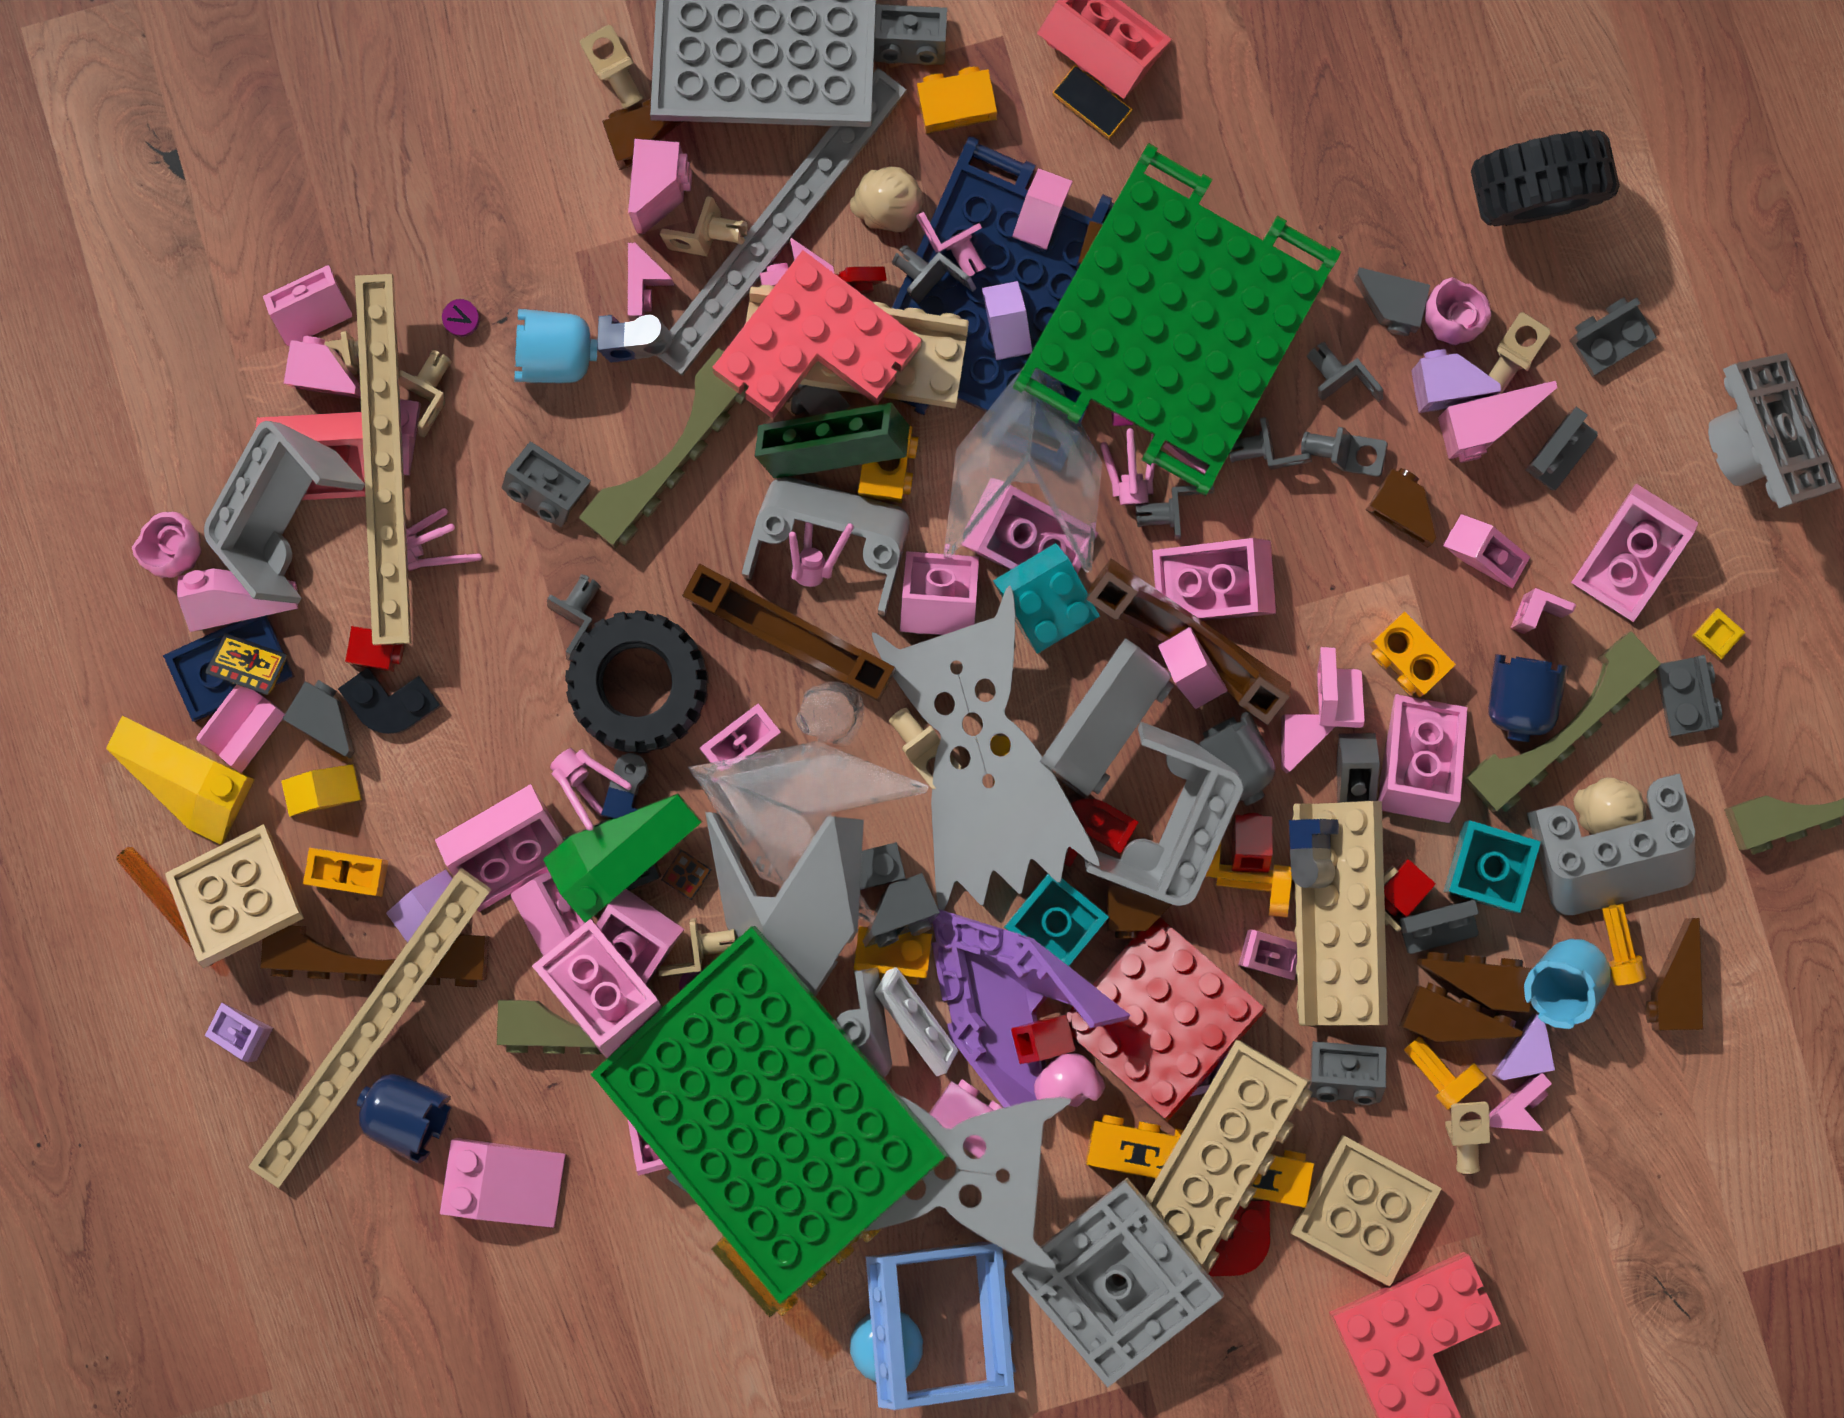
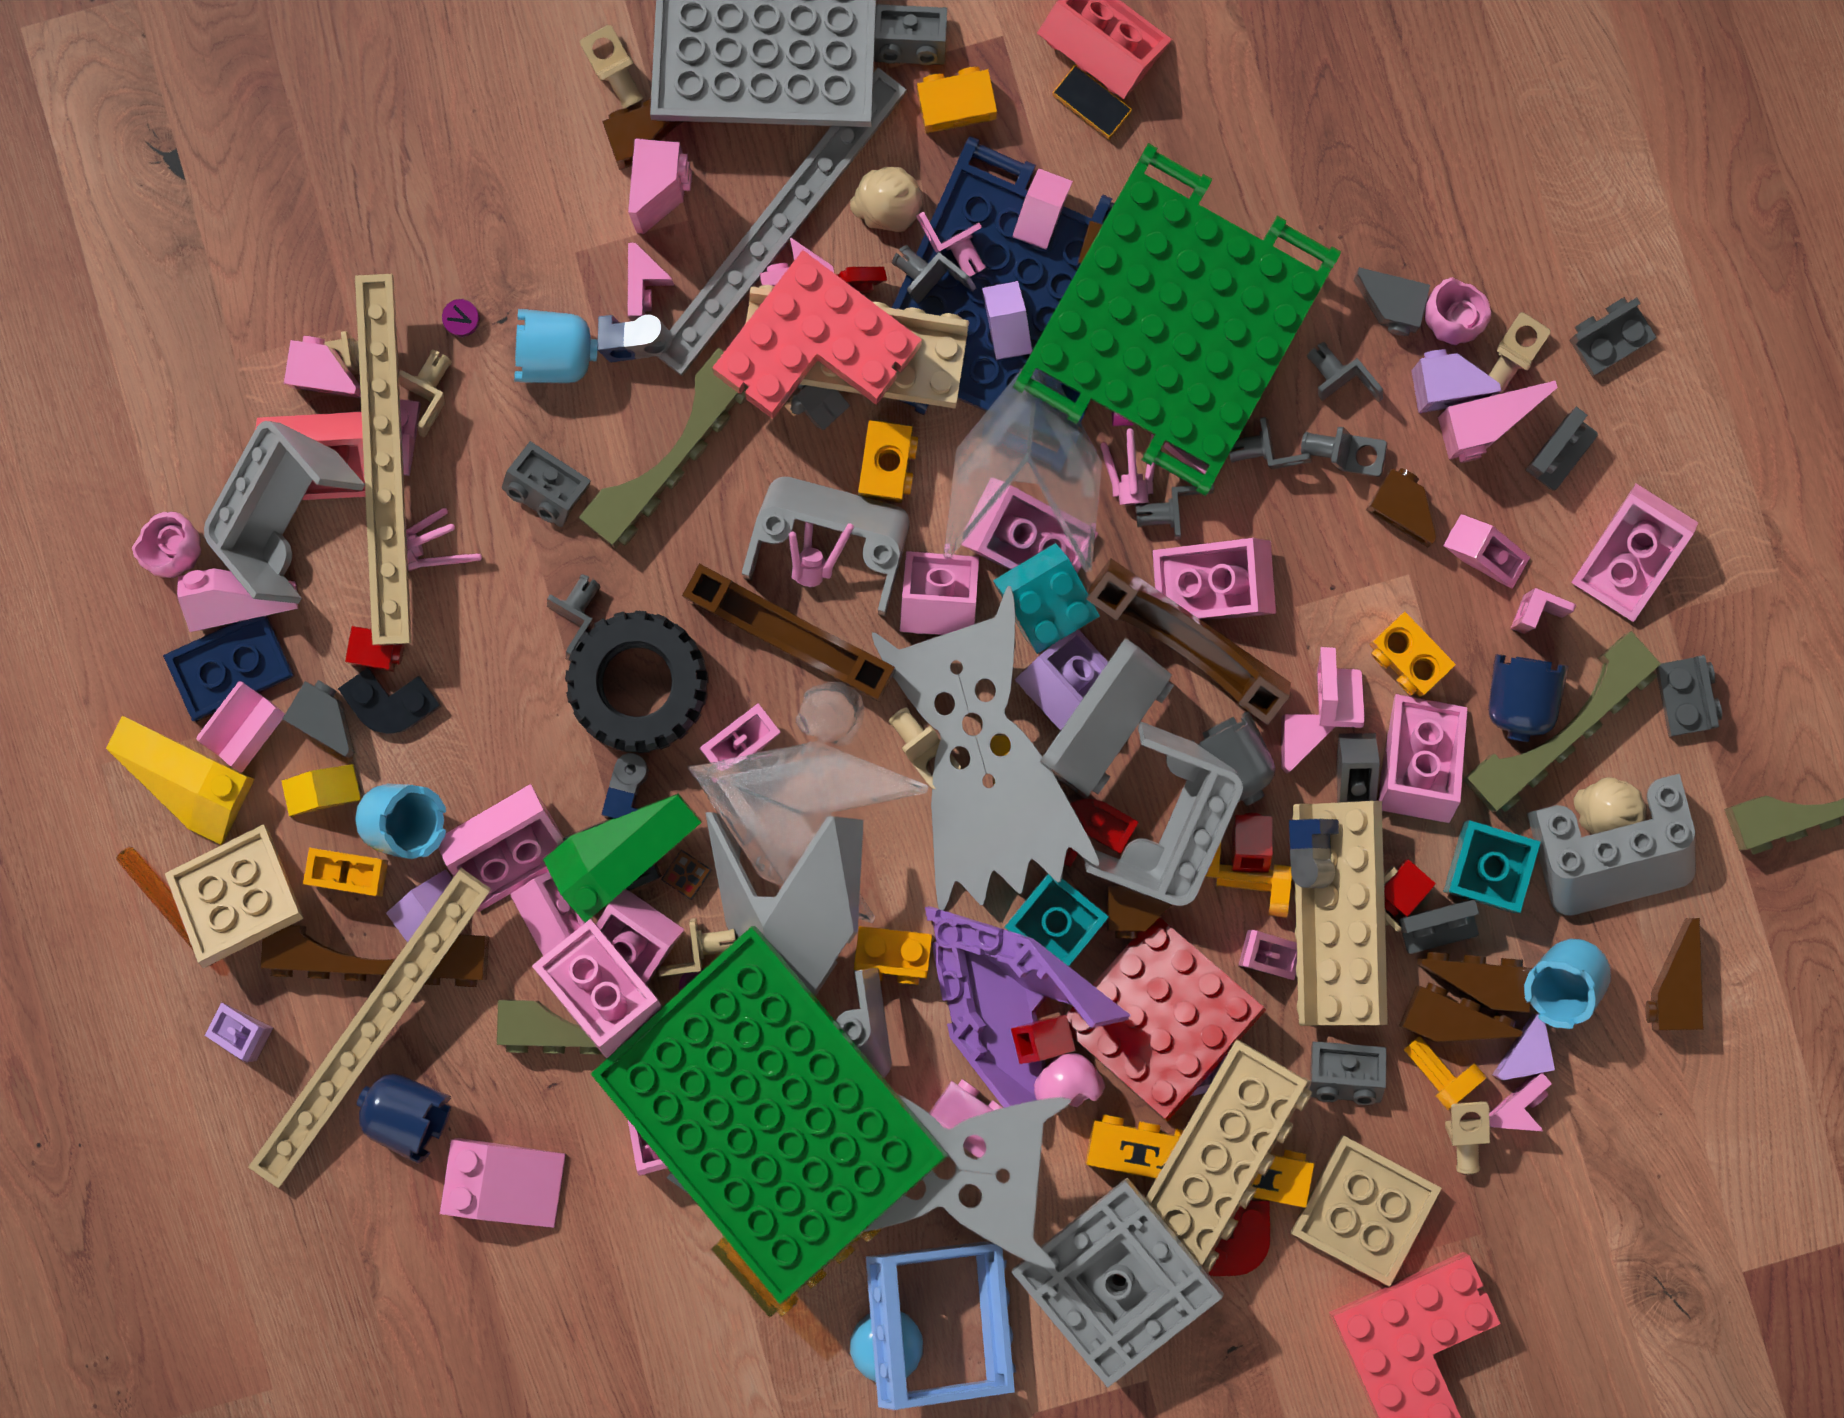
piece [205,633,287,695] -> none
bright pink panel [263,265,352,346] -> none
bright pink plant [550,748,632,831] -> none
tan bracket [660,197,748,256] -> none
dark green brick [755,403,910,479] -> none
dark grey slope [860,842,906,890] -> none
dark grey slope [863,873,940,948] -> none
white tile [874,967,958,1077] -> none
bright pink slope [1158,627,1228,709] -> none
black tyre [1471,130,1620,226] -> none
light orange piece [1602,904,1647,986] -> none
yellow tile [1692,608,1746,660] -> none
light grey piece [1708,353,1841,508] -> none
none -> medium azure cylinder [355,783,446,859]
none -> lavender slope [1015,629,1108,730]

